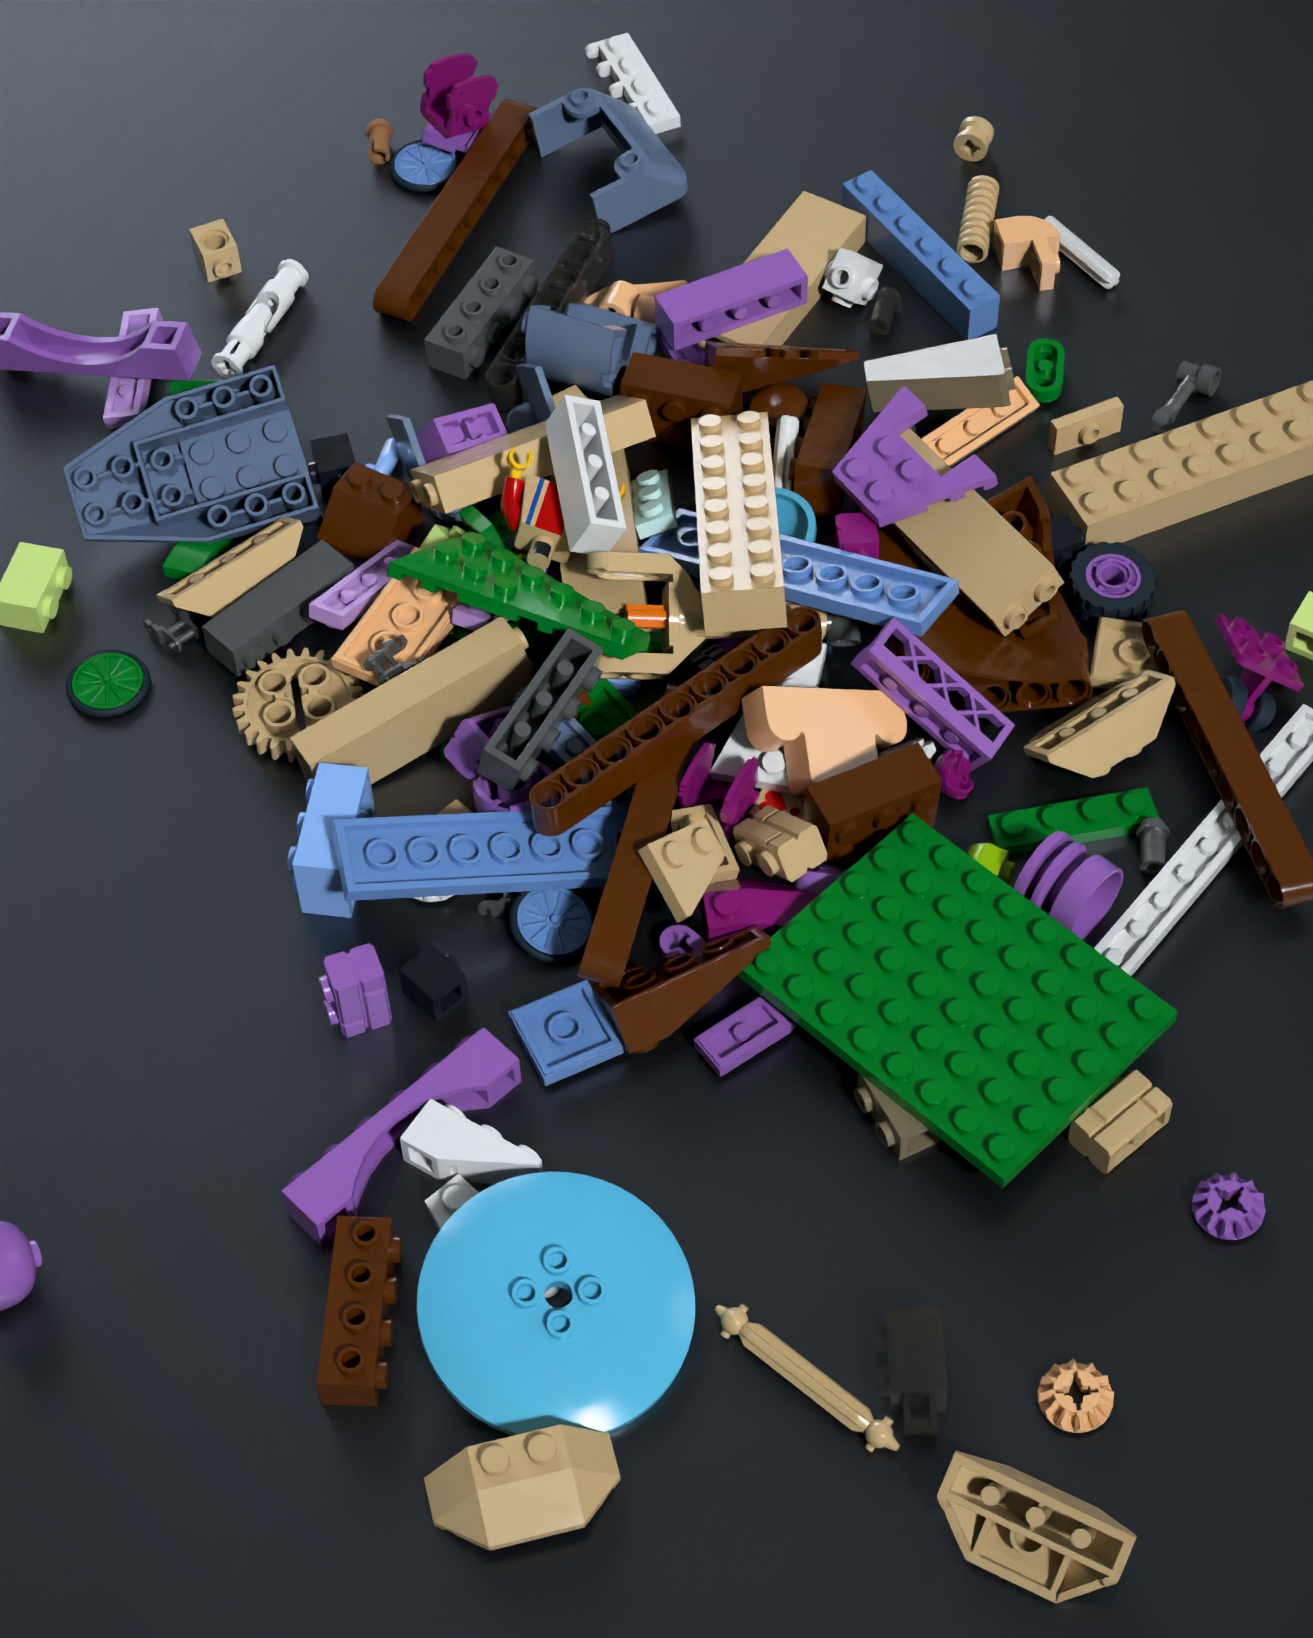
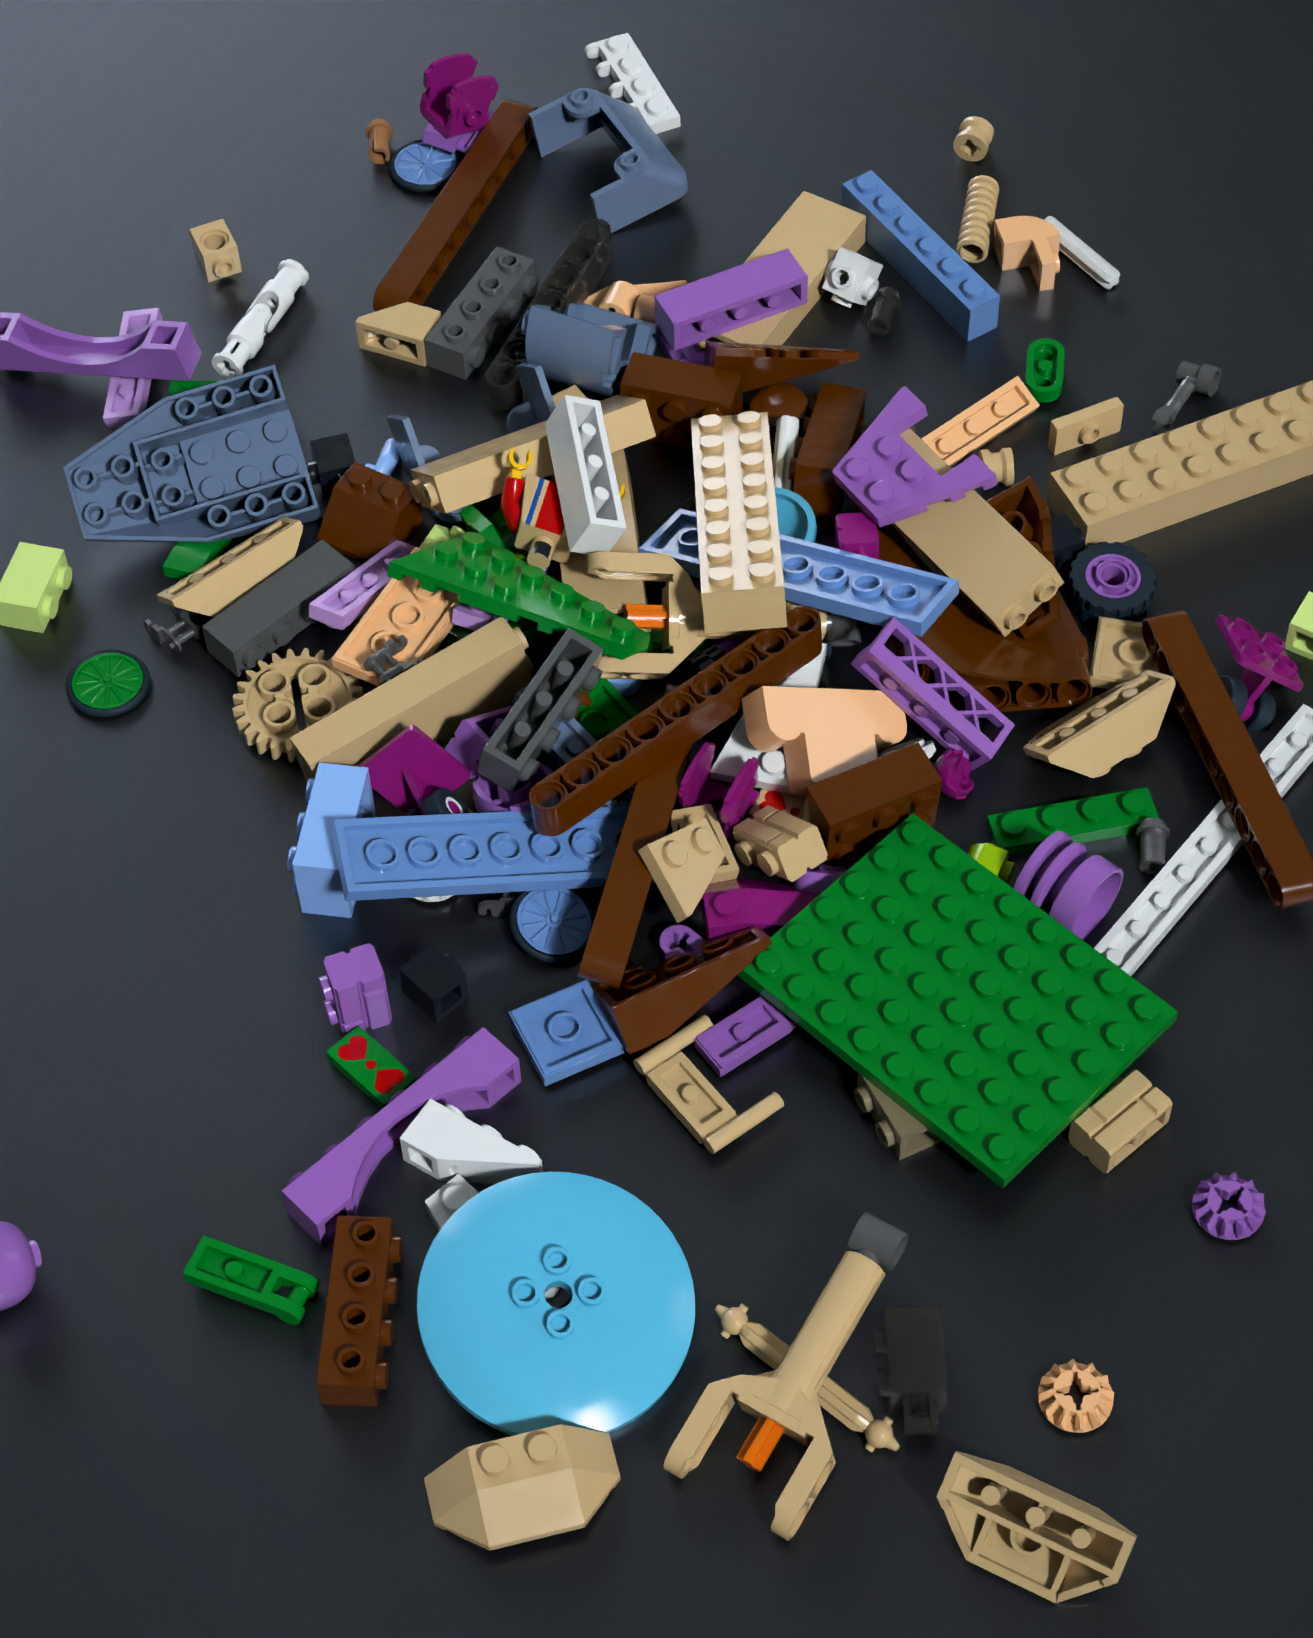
medium lavender brick [415,403,508,464] -> none
light aqua plate [631,469,677,540] -> none
slope [863,334,1016,412] -> none
none -> green plate [182,1235,320,1325]
none -> green tile [326,1025,417,1109]
none -> tan slope [355,302,441,367]
none -> magenta plate [358,725,471,816]
none -> tan plate [633,1014,784,1154]
none -> tan piece [663,1212,909,1541]
none -> tan wheel [978,447,1015,488]

